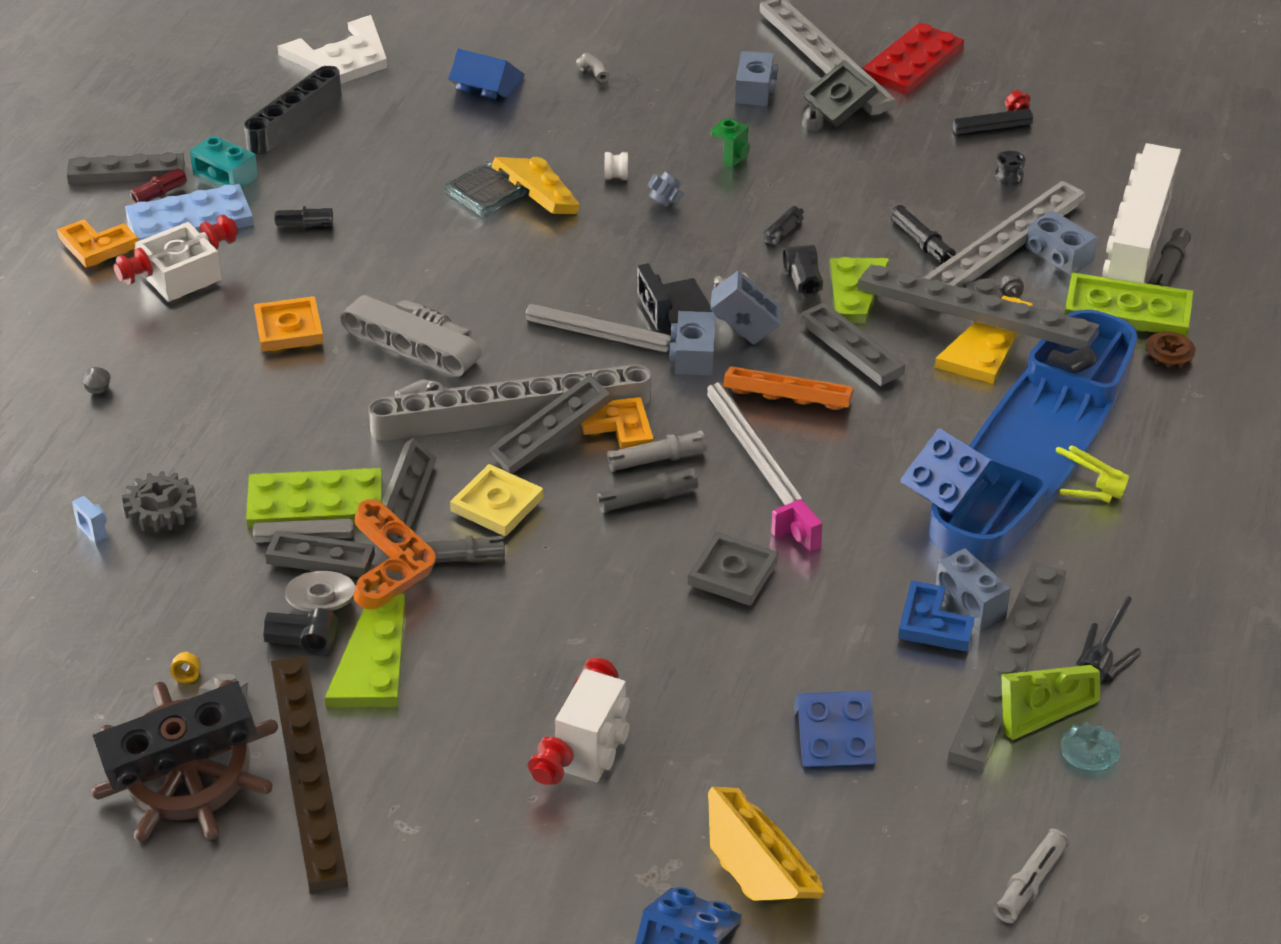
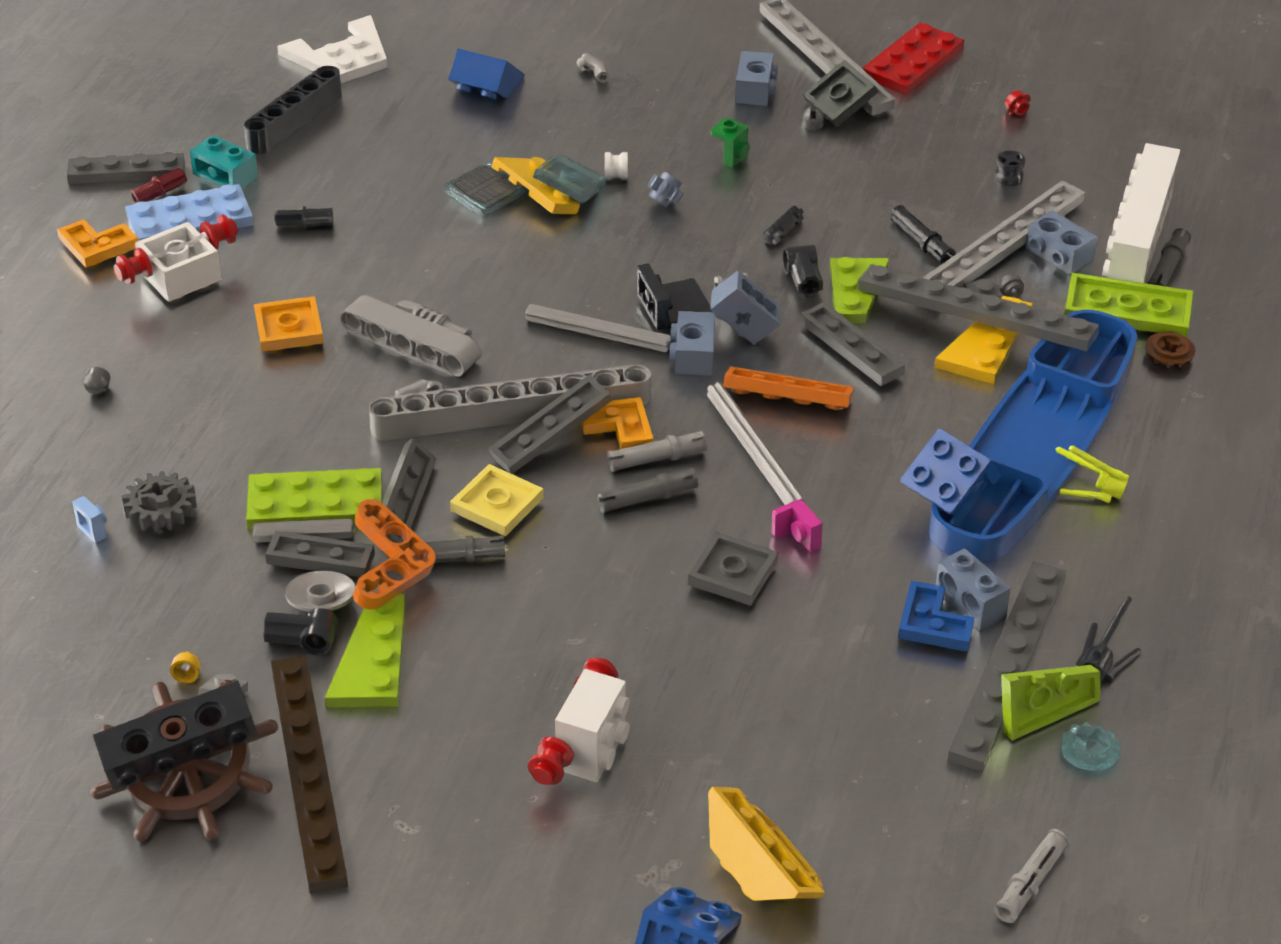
blue bracket [794,690,876,768] -> none
black axle [953,109,1033,135] -> none
black arm [1047,348,1097,374] -> none
none -> clear light blue tile [533,153,607,203]

